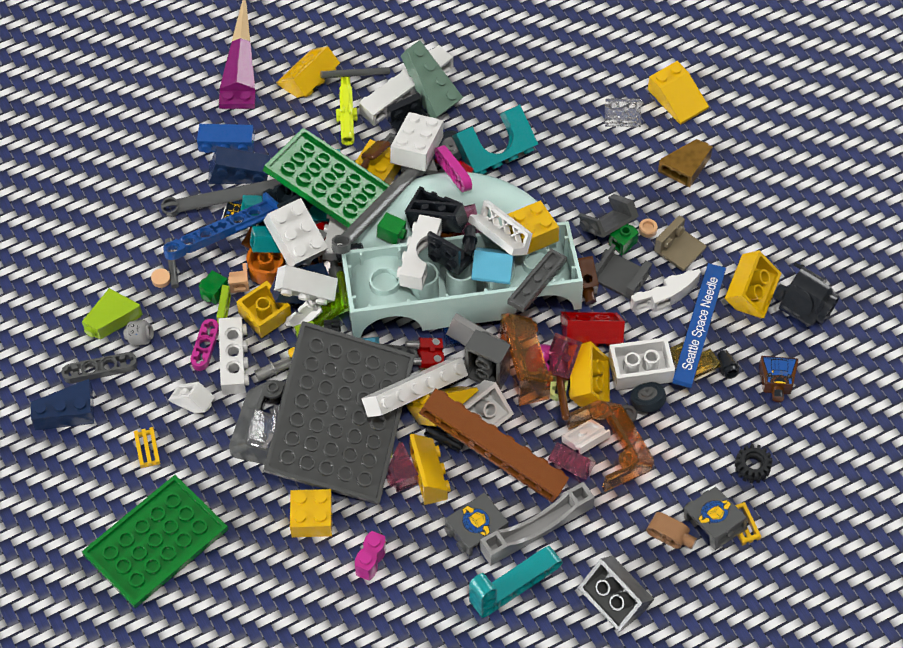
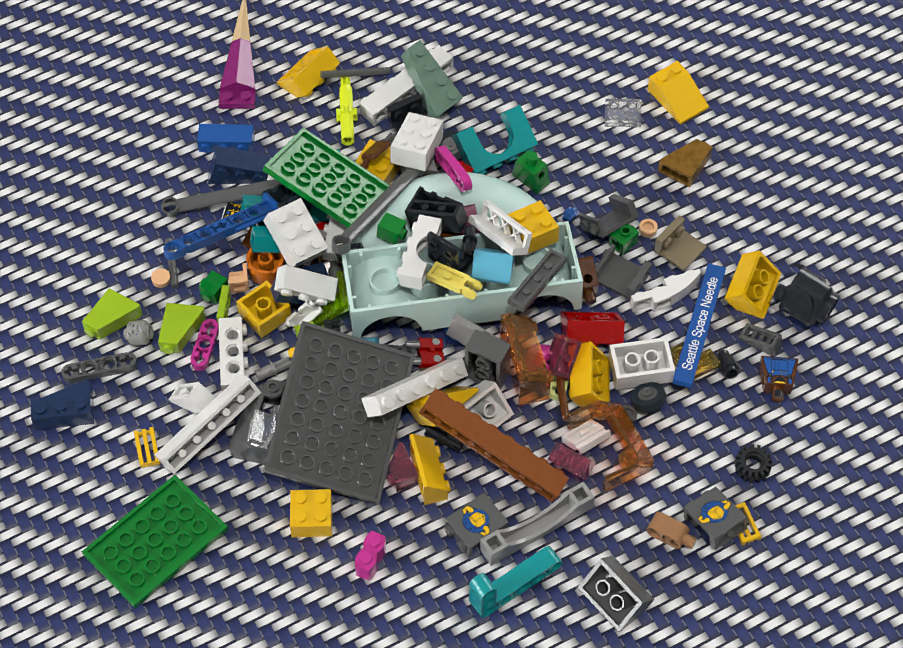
none -> white brick [154,374,261,474]
none -> lime slope [158,303,206,354]
none -> light yellow hinge [426,261,483,300]
none -> green torso [512,151,550,194]
none -> blue plate [562,207,579,223]
none -> dark grey slope [738,323,783,357]

